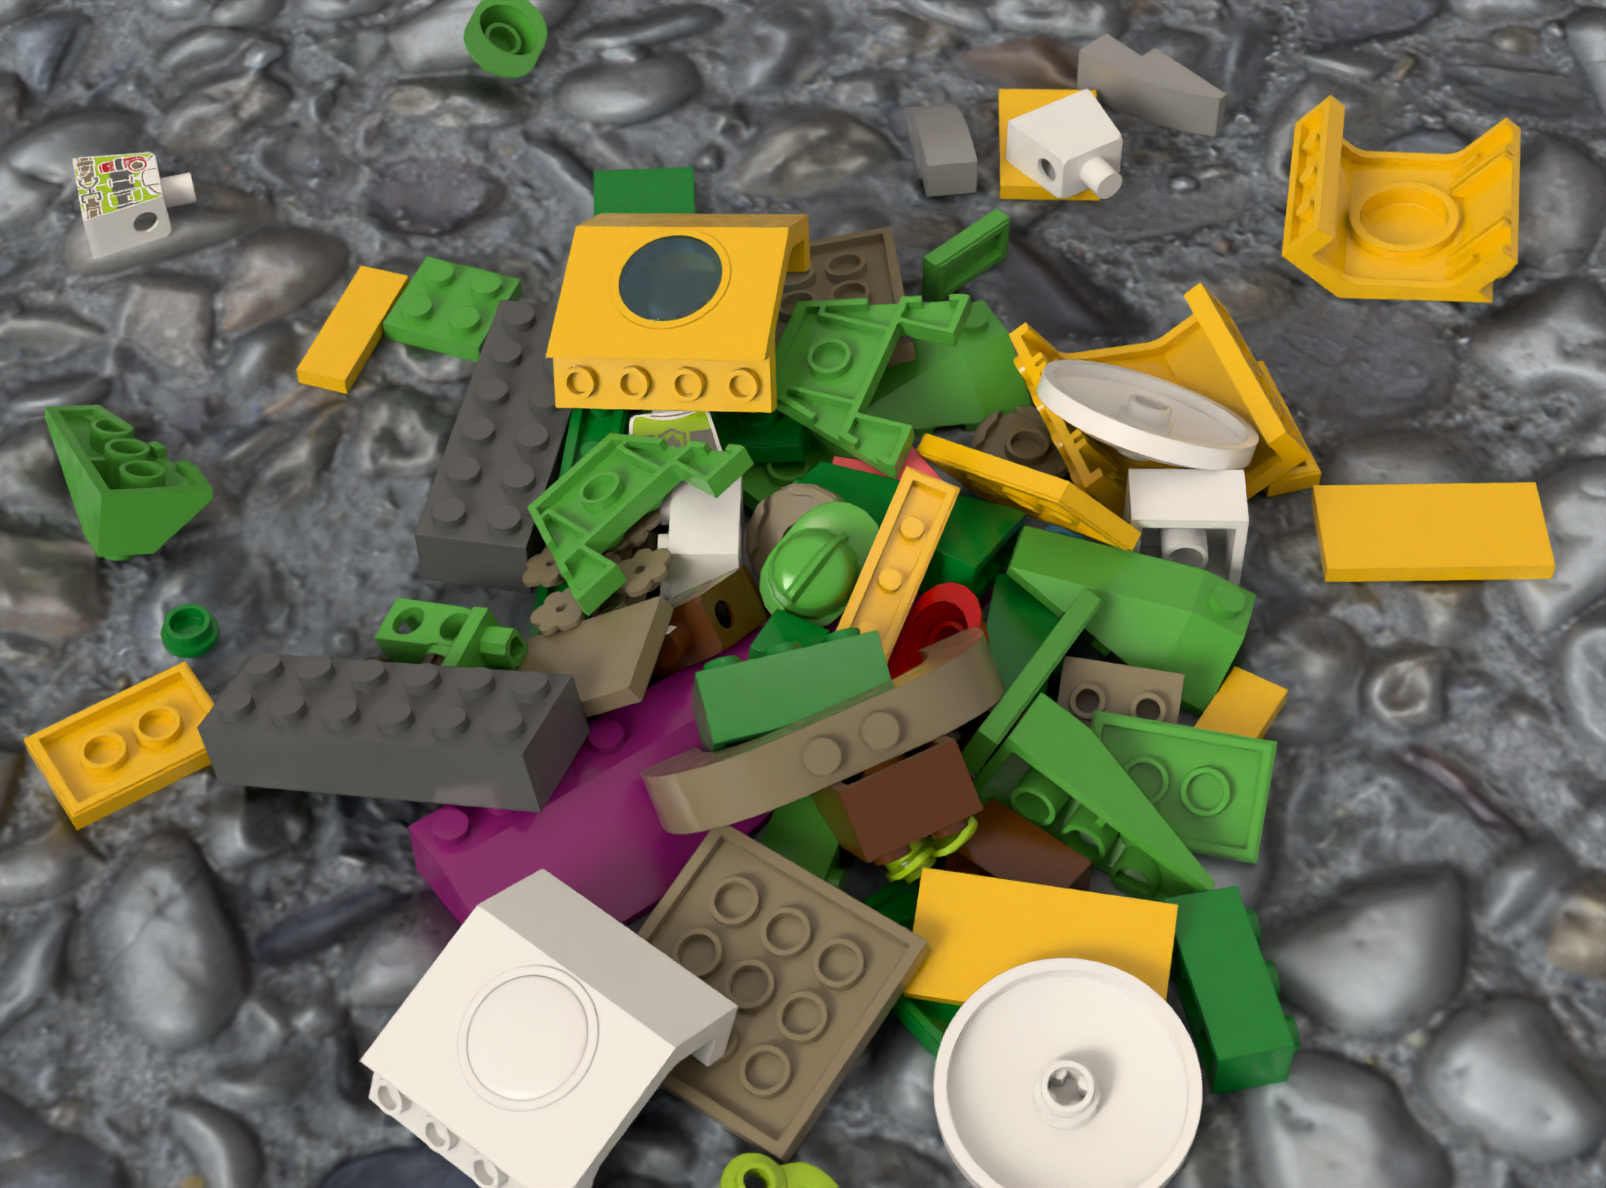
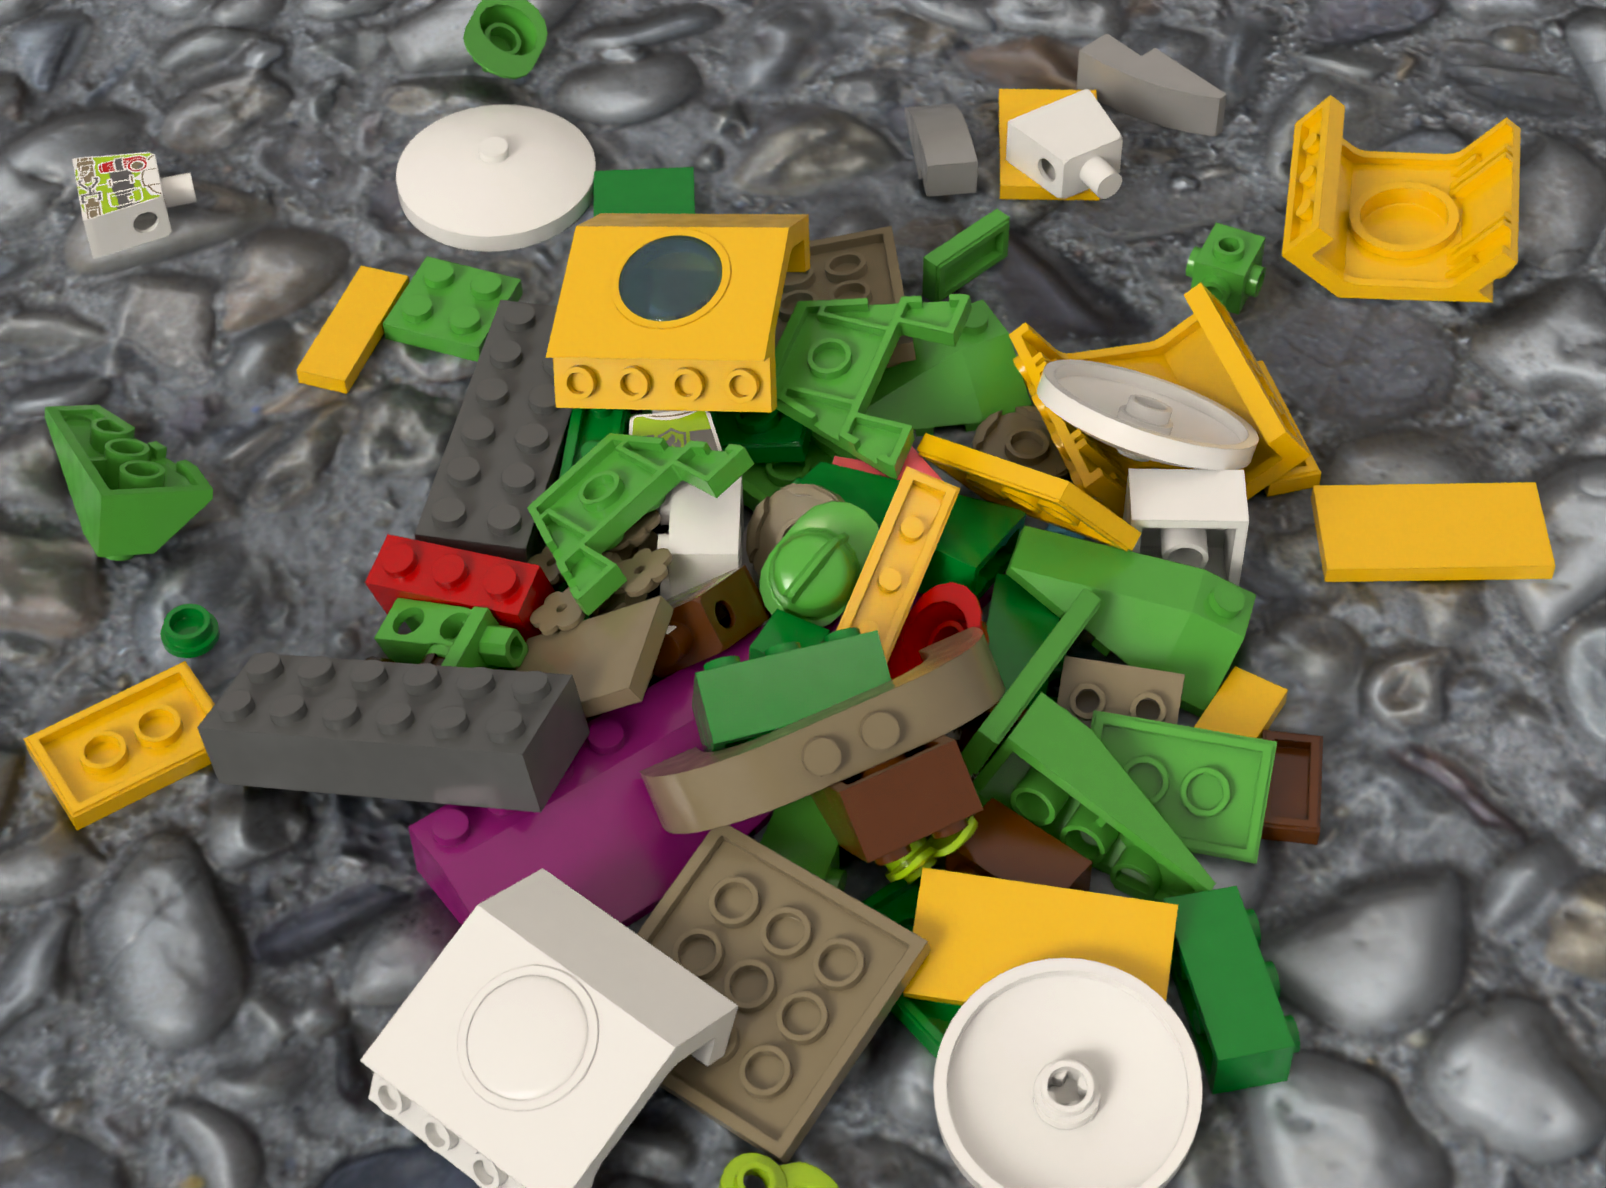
none -> red brick [365,534,555,642]
none -> white dish [396,105,596,252]
none -> bright green brick [1186,222,1266,315]
none -> reddish brown tile [1261,730,1323,845]

